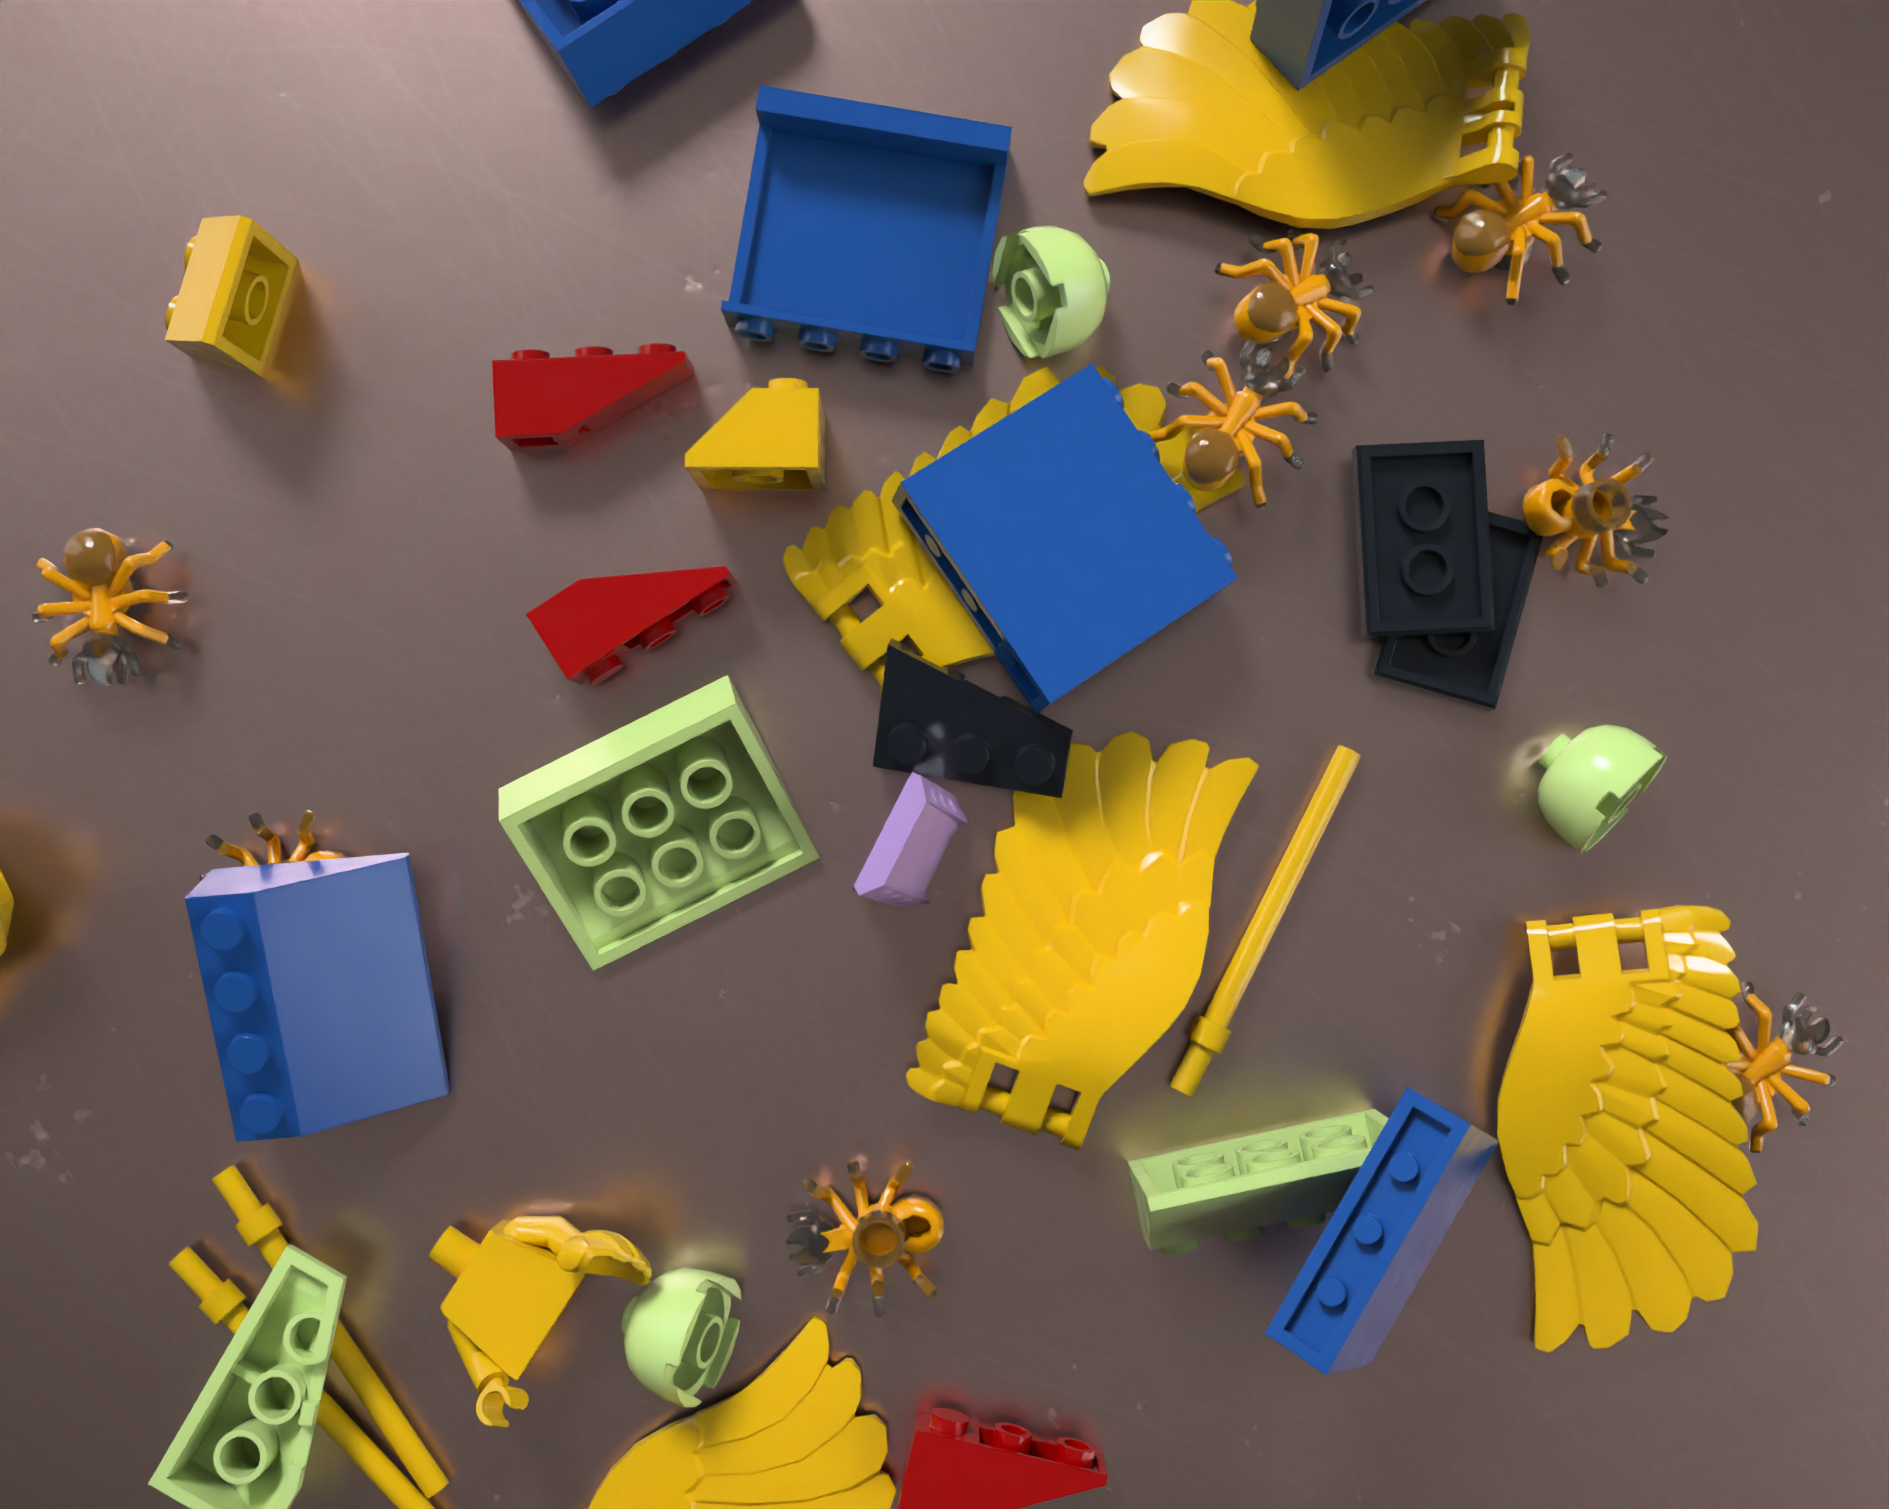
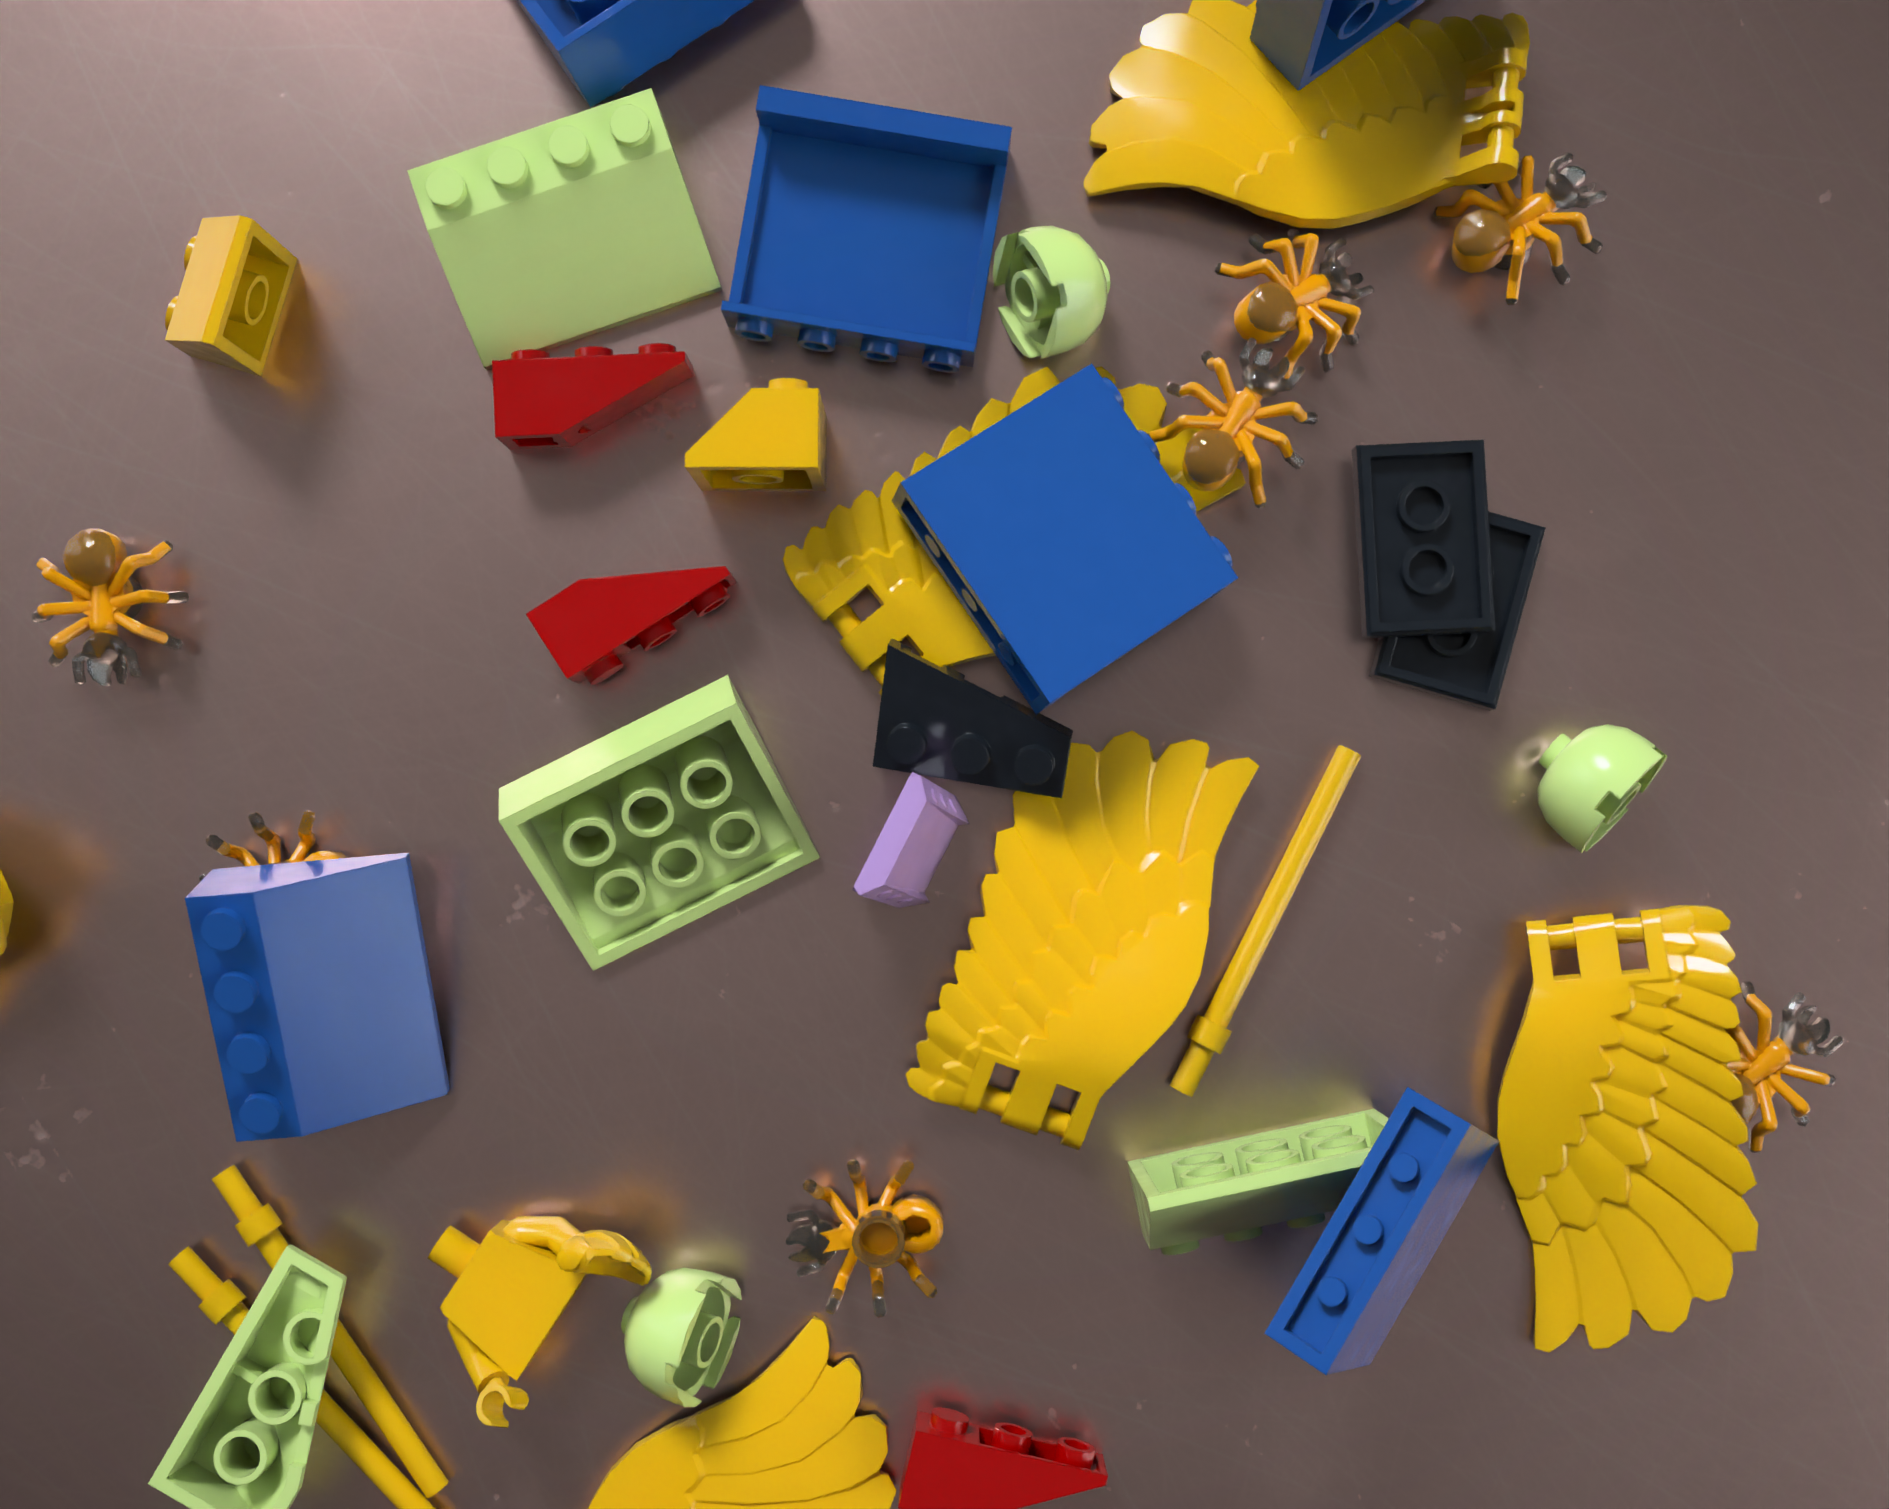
animal [1522,433,1669,589] -> none
none -> yellowish green slope [407,88,722,370]

